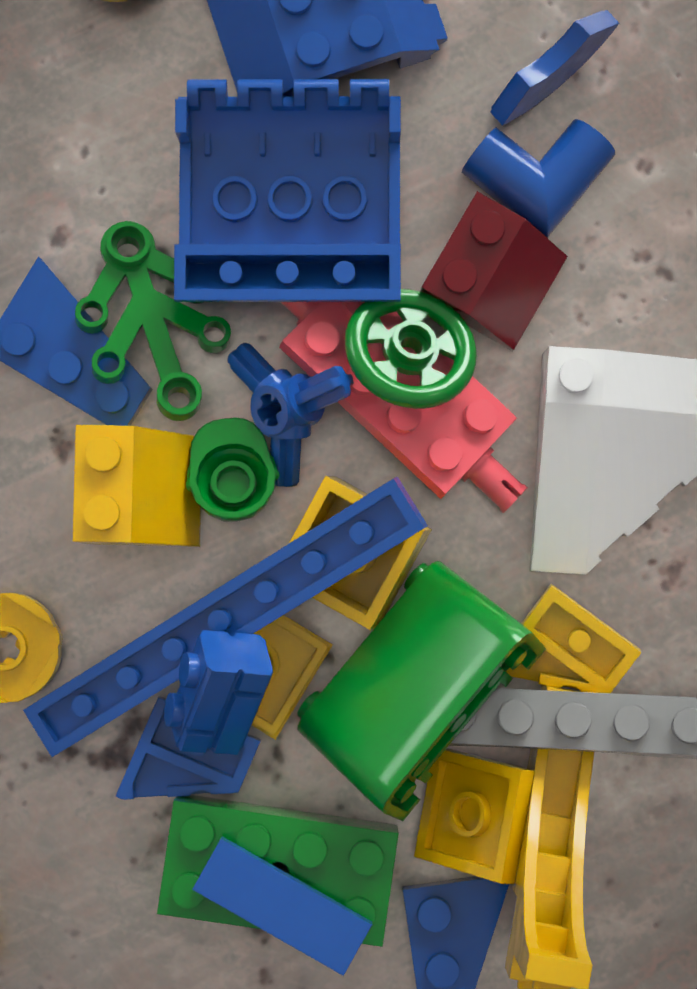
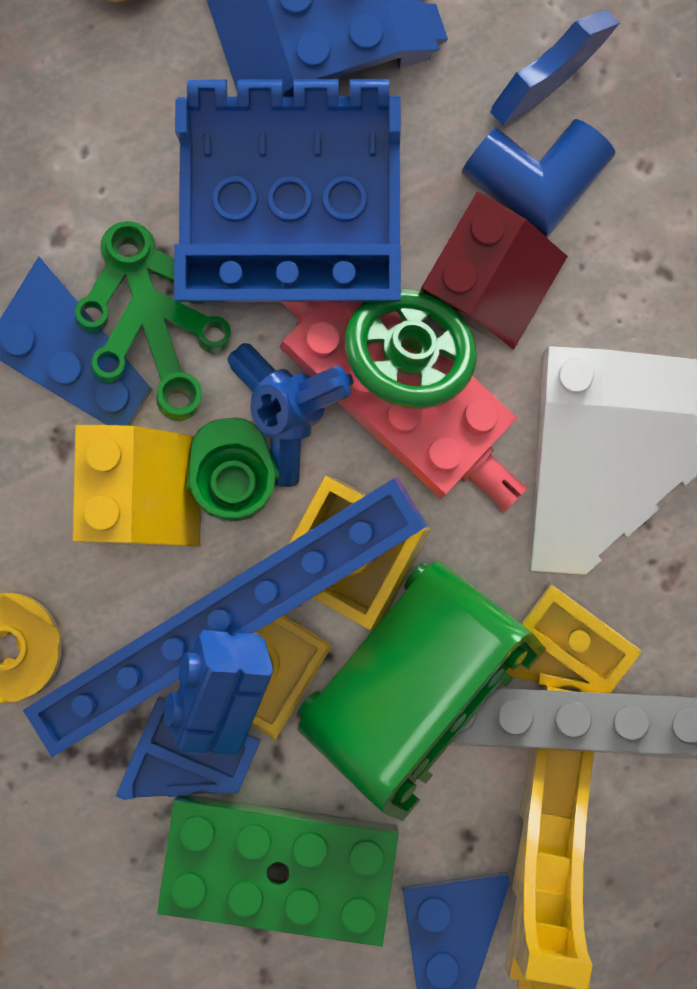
blue tile [192,836,372,976] -> none
yellow plate [414,748,535,884] -> none

